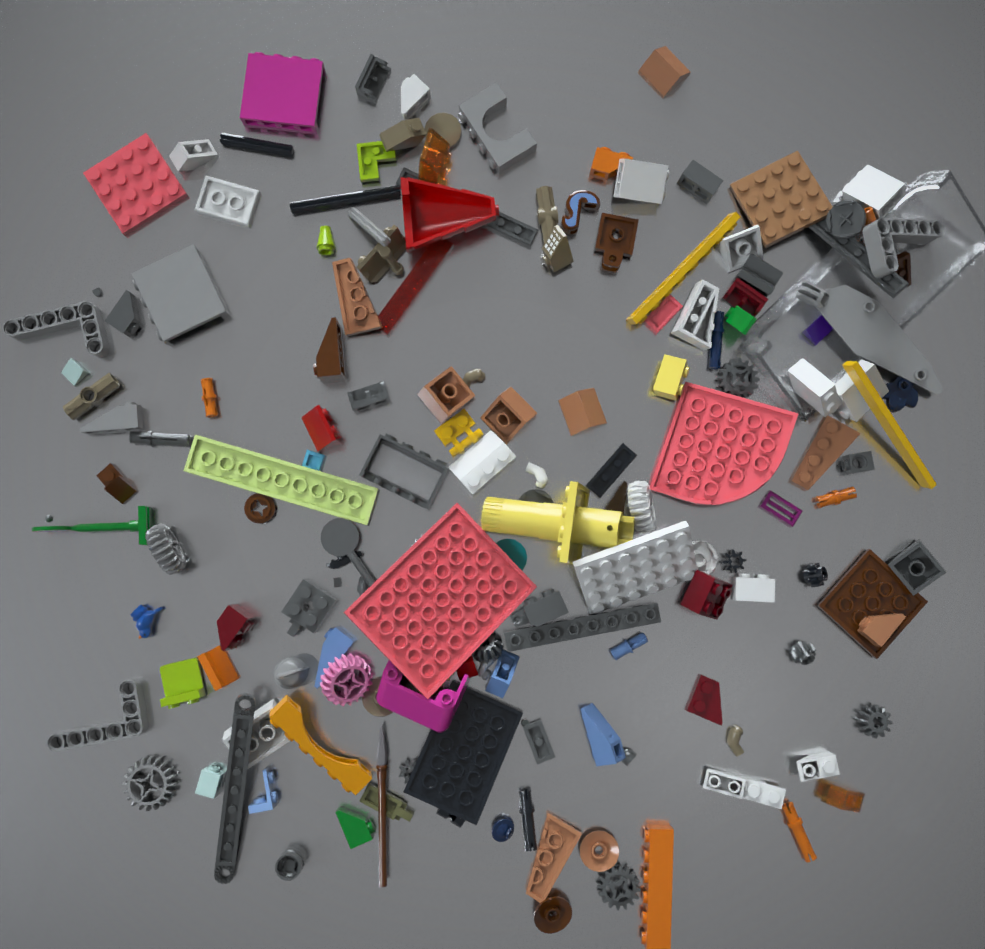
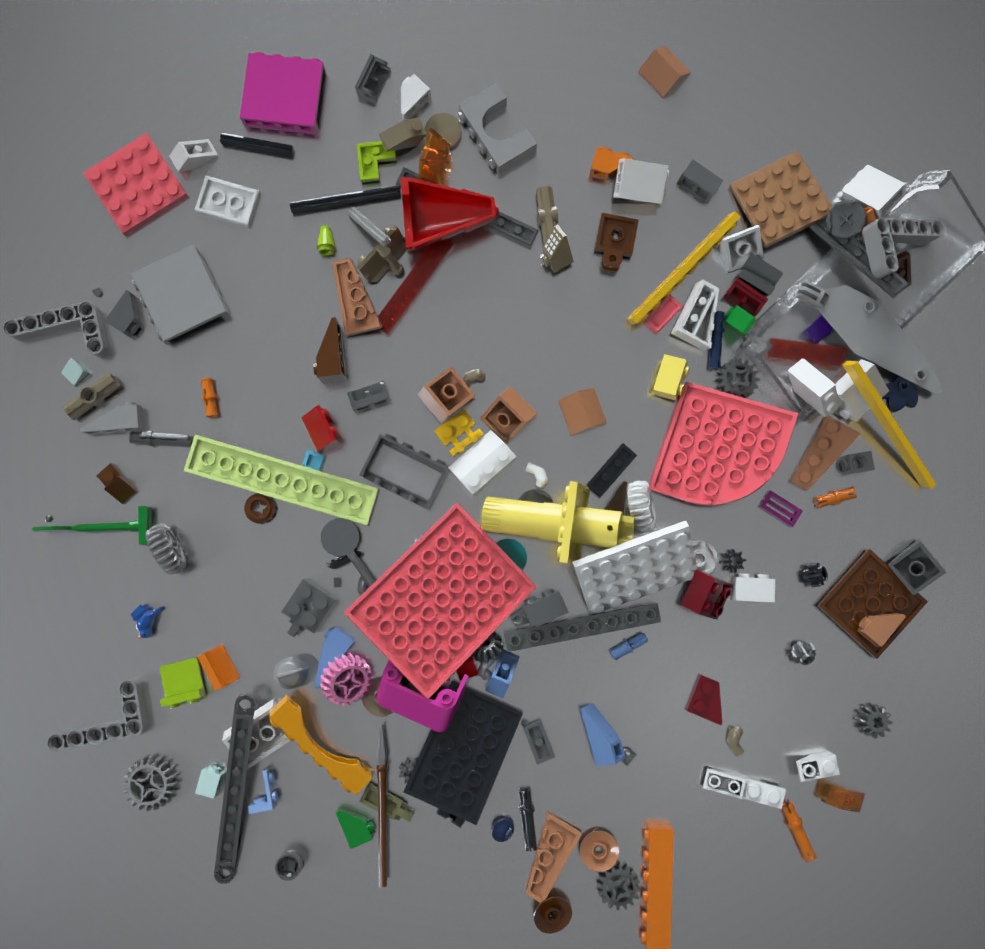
dark red slope [217,604,256,652] -> none
reddish brown animal [561,190,600,235] -> none
none -> clear red plate [767,338,846,368]

